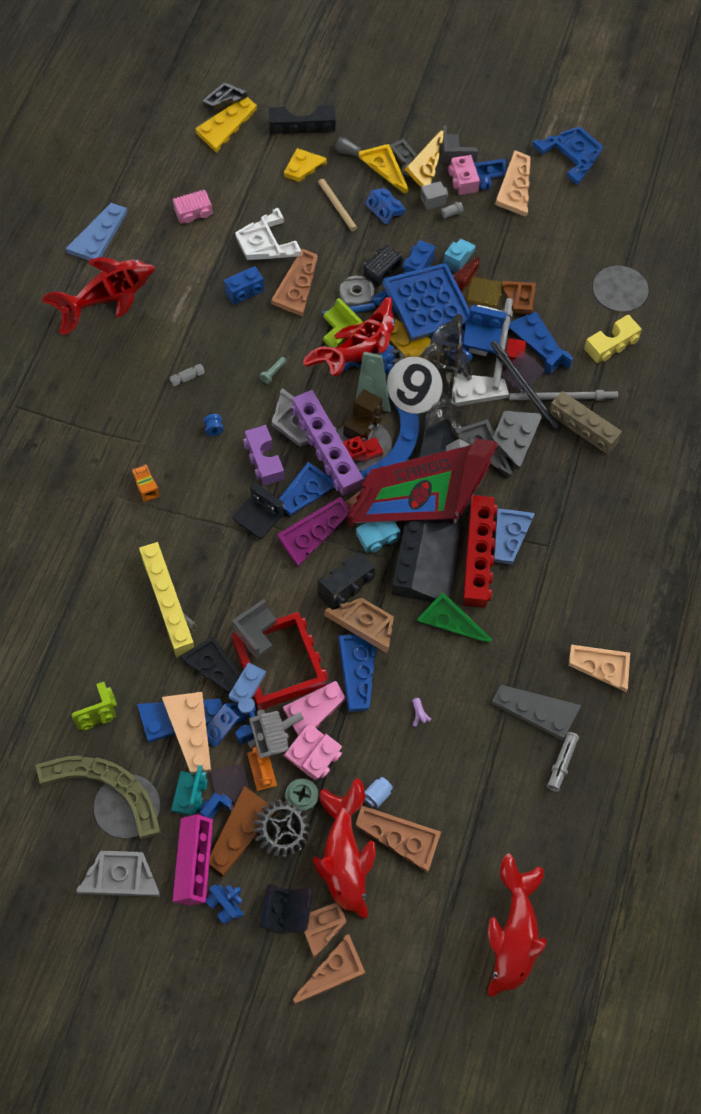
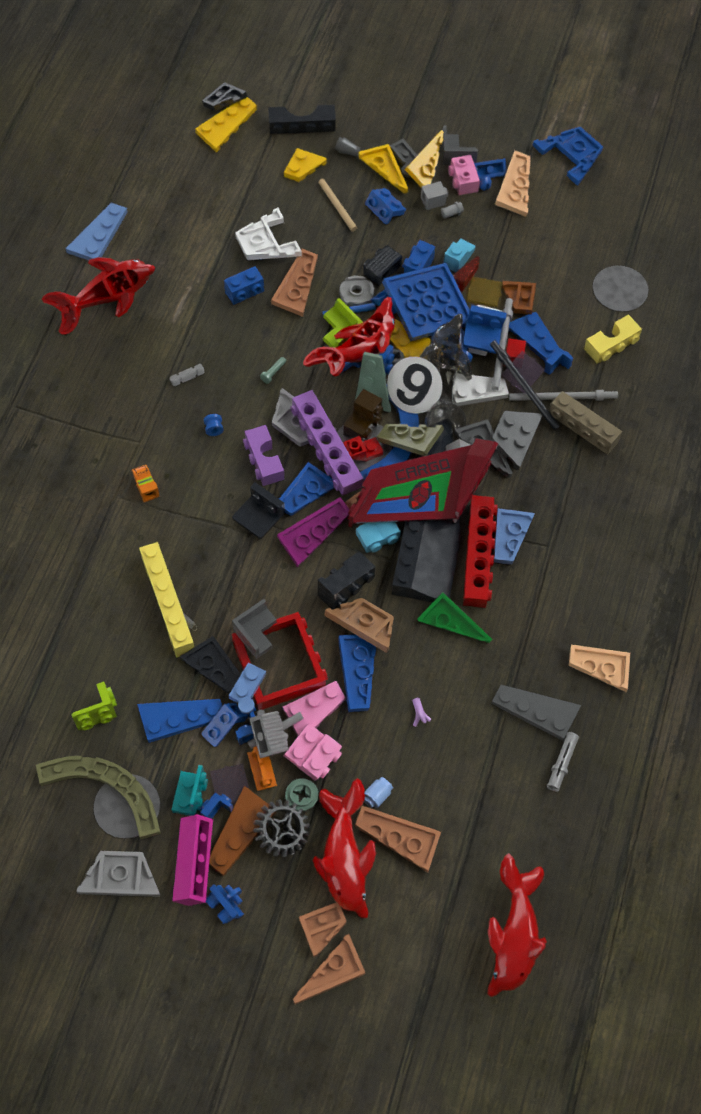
light nougat wing [162,692,211,774] -> none
bright pink brick [173,189,213,224] -> none
black bracket [260,884,313,934] -> none
none -> olive wing [377,424,444,456]

